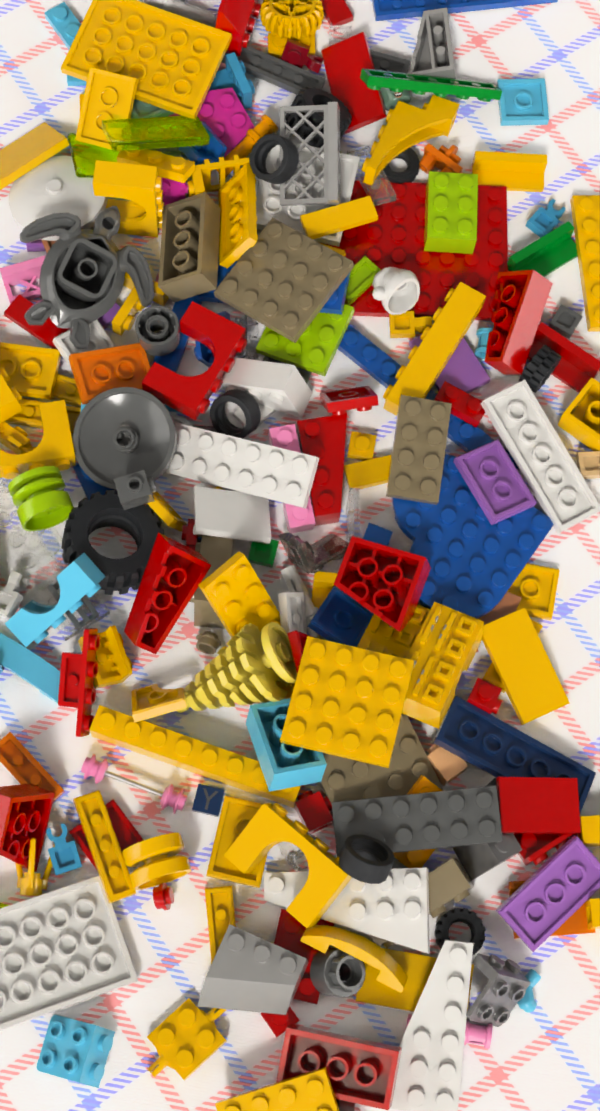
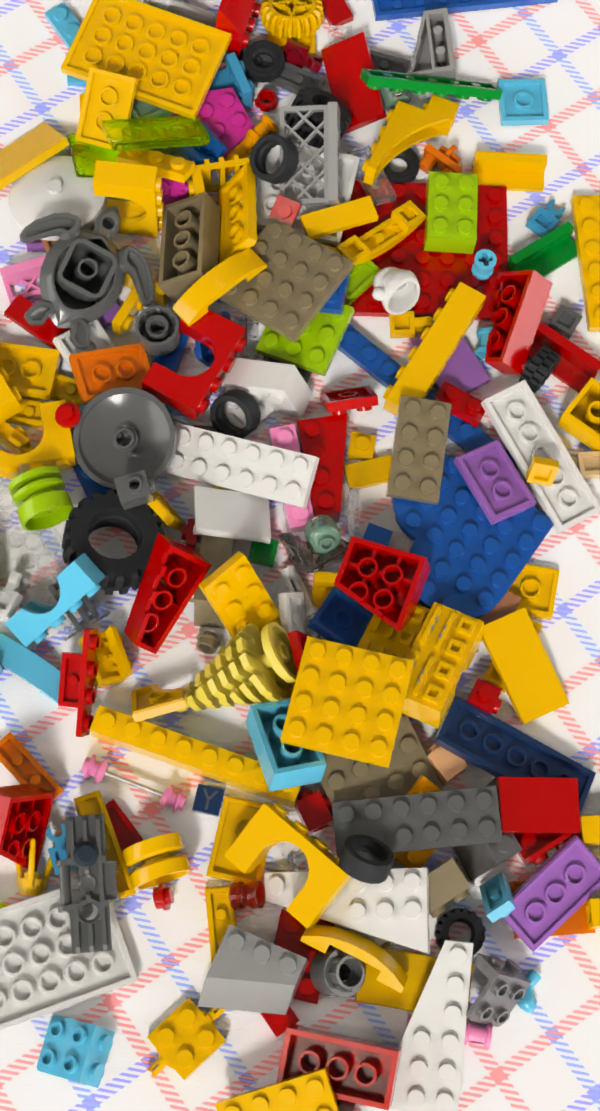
none -> red plate [55,402,81,428]
none -> dark grey piece [56,814,121,954]
none -> yellow slope [172,248,267,326]
none -> clear red wheel [229,881,266,910]
none -> black tyre [242,40,285,83]
none -> red plate [255,89,278,112]
none -> plate [269,194,302,228]
none -> sand green head [304,515,341,554]
none -> yellow slope [336,200,426,265]
none -> medium azure bush [471,249,497,280]
none -> medium azure plate [479,871,515,923]
none -> yellow tile [526,455,559,486]

